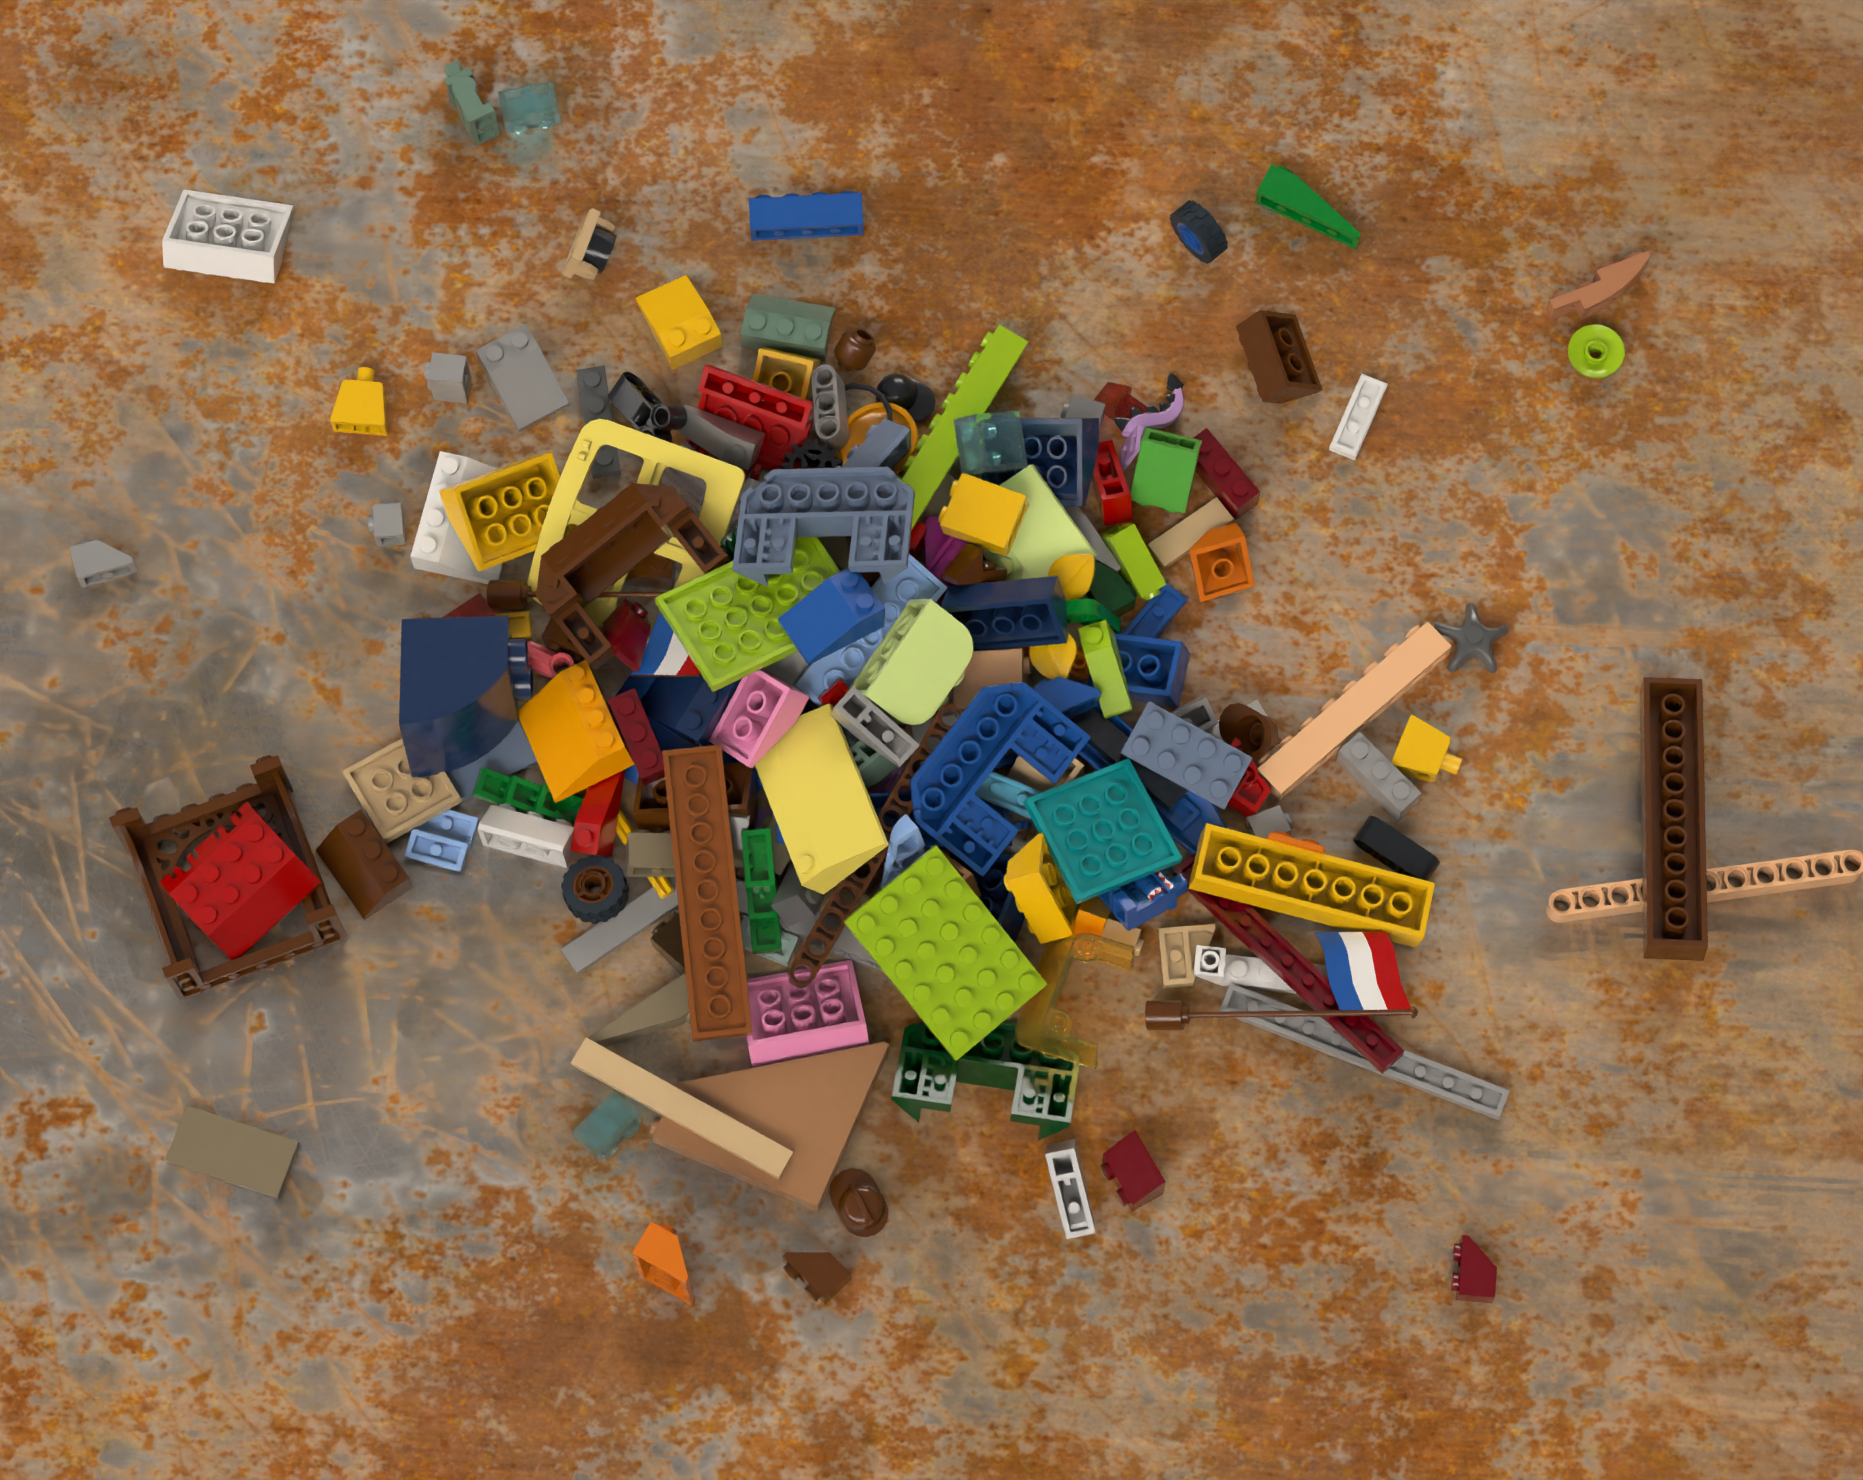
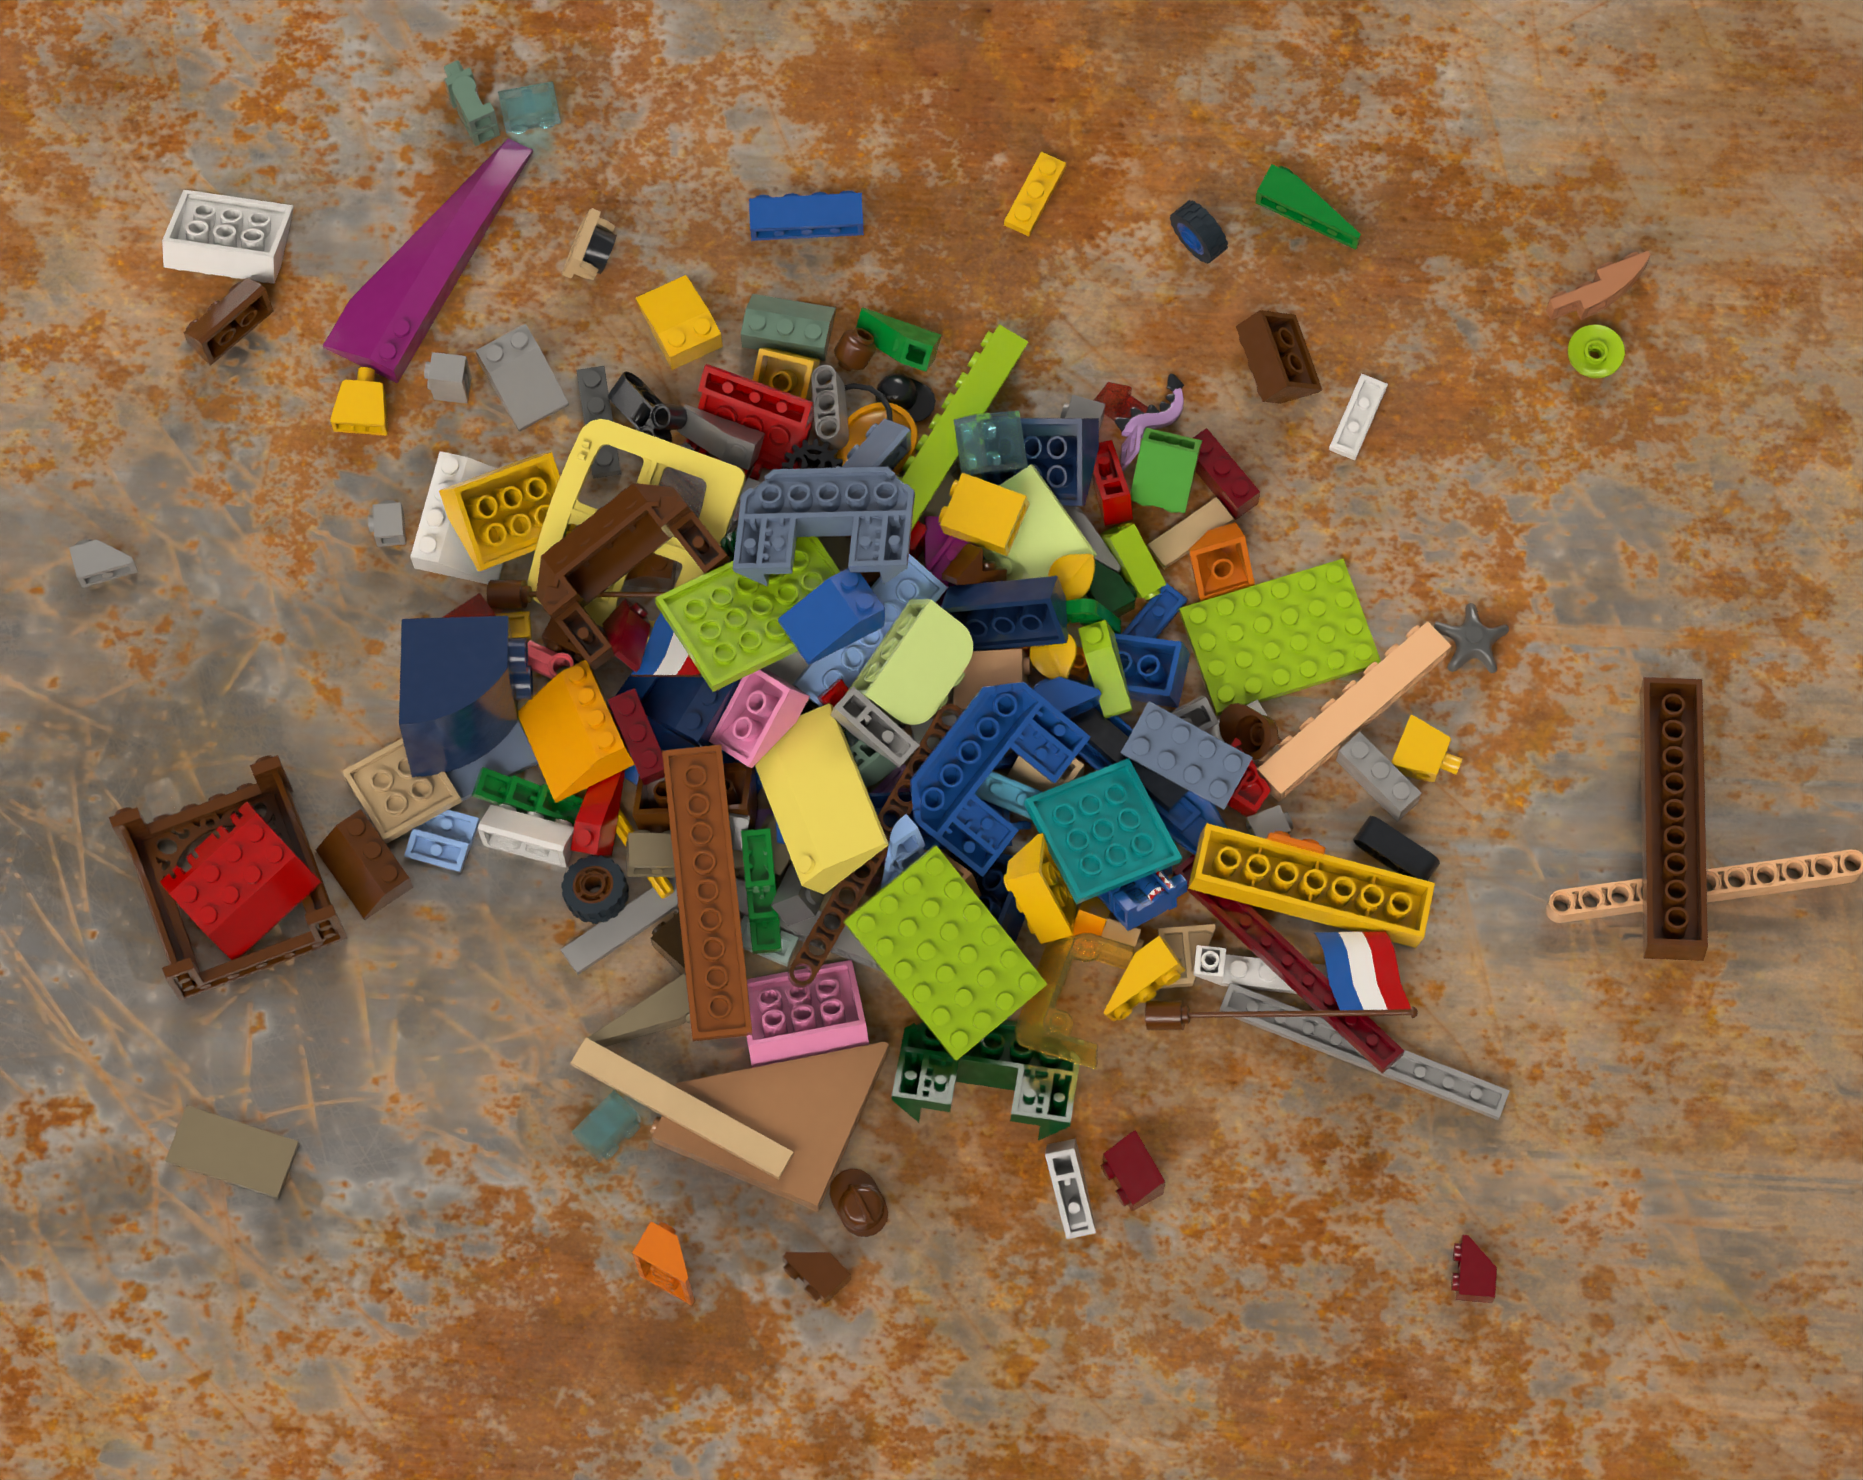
none -> reddish brown slope [183,278,274,366]
none -> magenta wedge [323,138,533,384]
none -> green slope [856,307,942,372]
none -> yellow plate [1004,152,1066,236]
none -> yellow slope [1104,936,1185,1021]
none -> lime plate [1179,558,1381,716]

